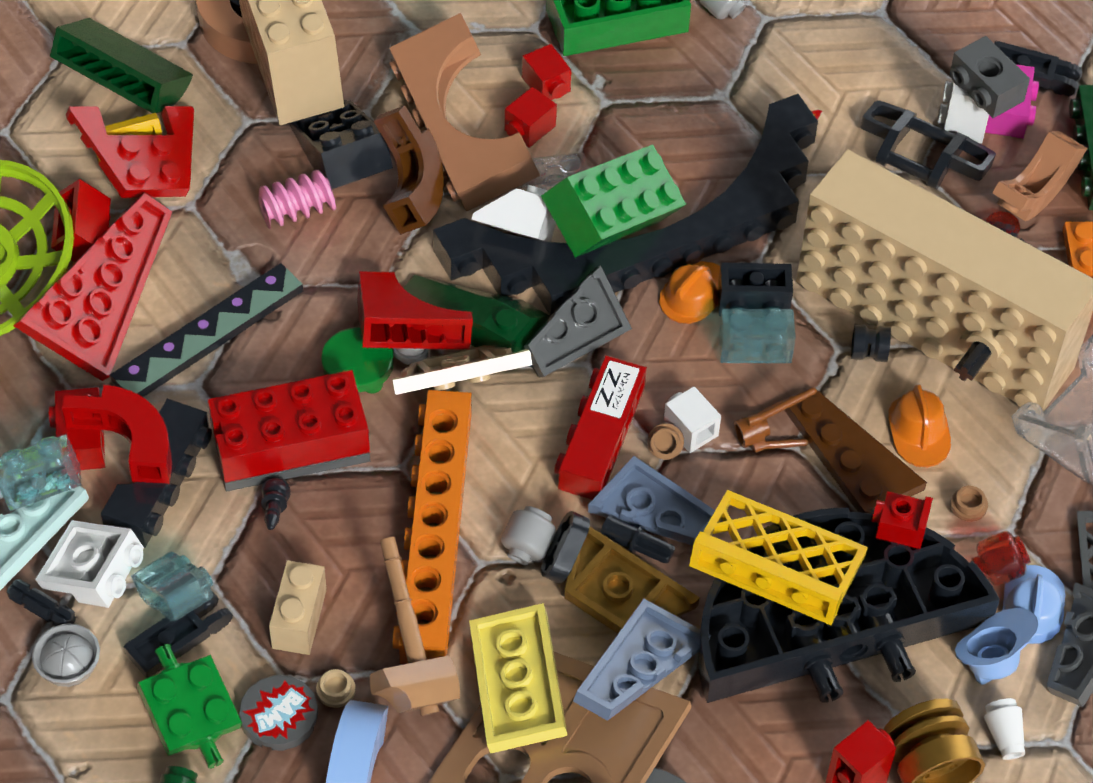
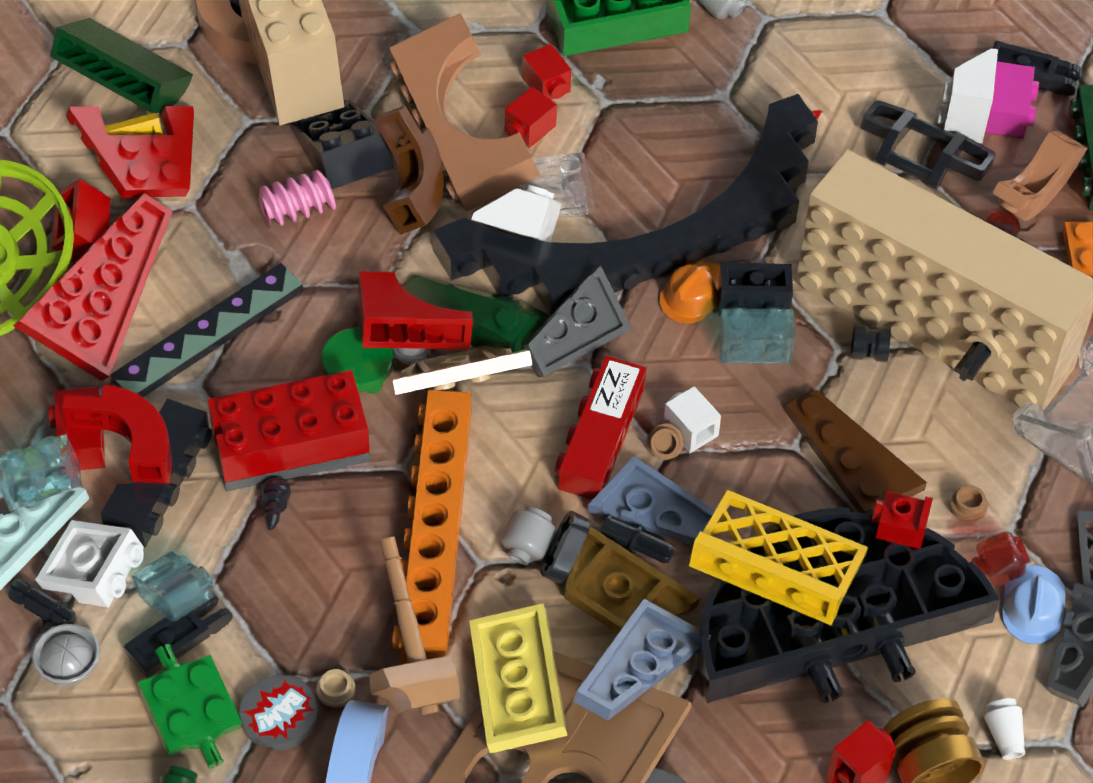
tan brick [269,560,327,655] -> none
green brick [541,144,686,258] -> none
dark orange plant [734,387,817,453] -> none
orange piece [888,385,951,468] -> none
dark grey brick [949,36,1030,118] -> none
light blue piece [955,608,1039,685] -> none

